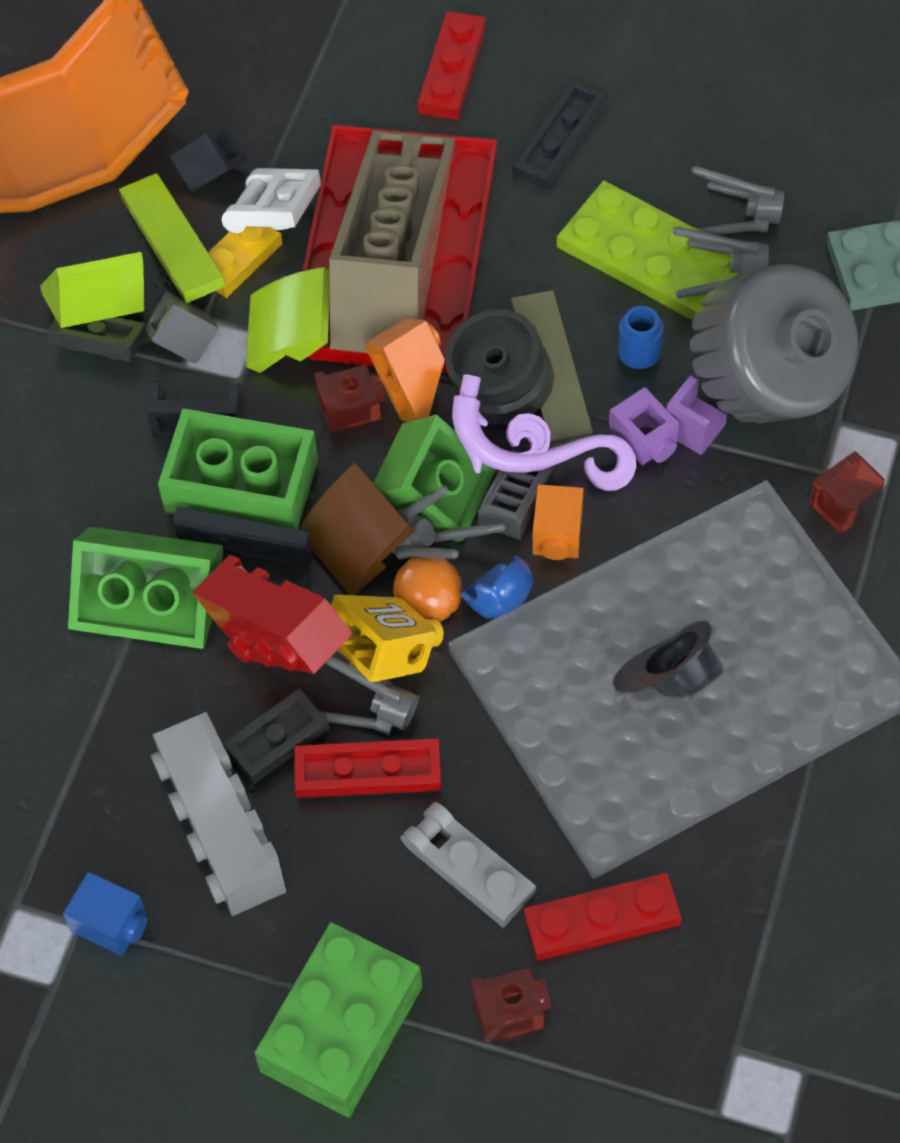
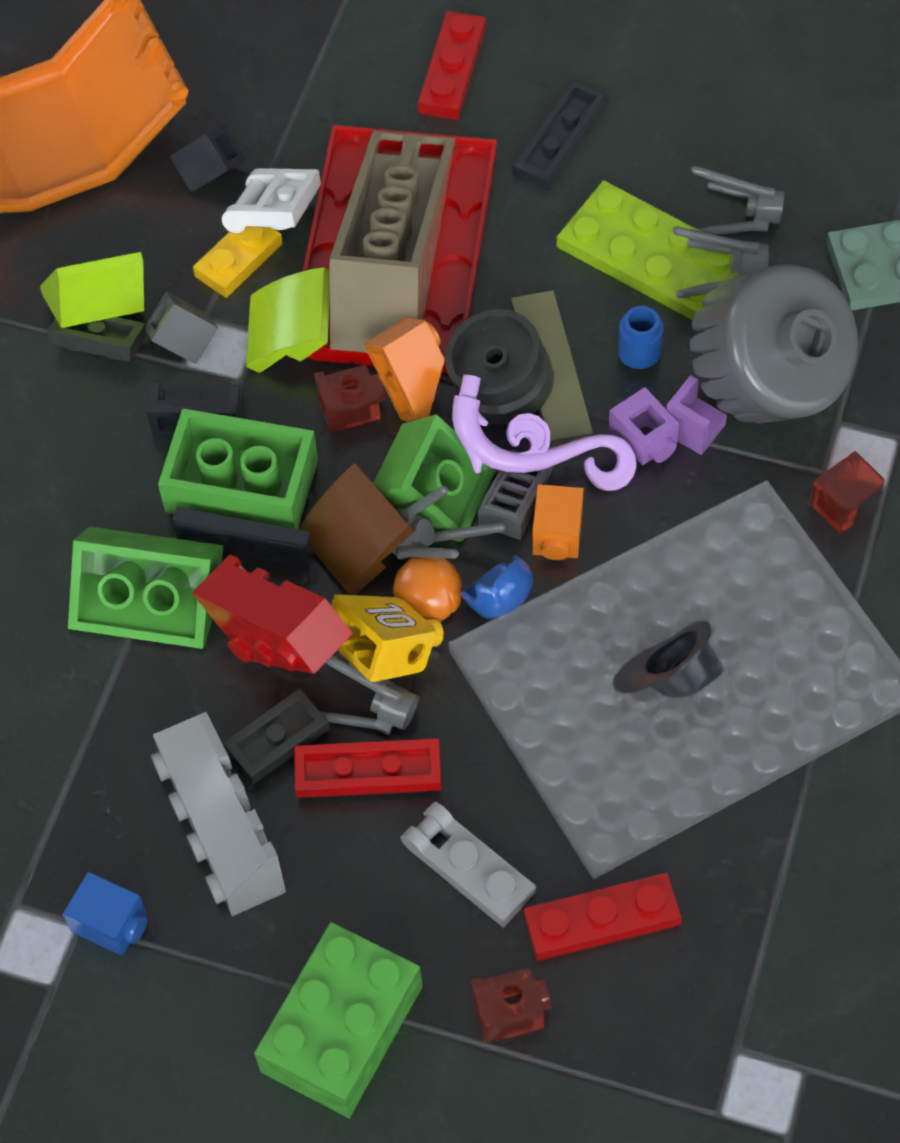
lime tile [119,173,225,303] -> none

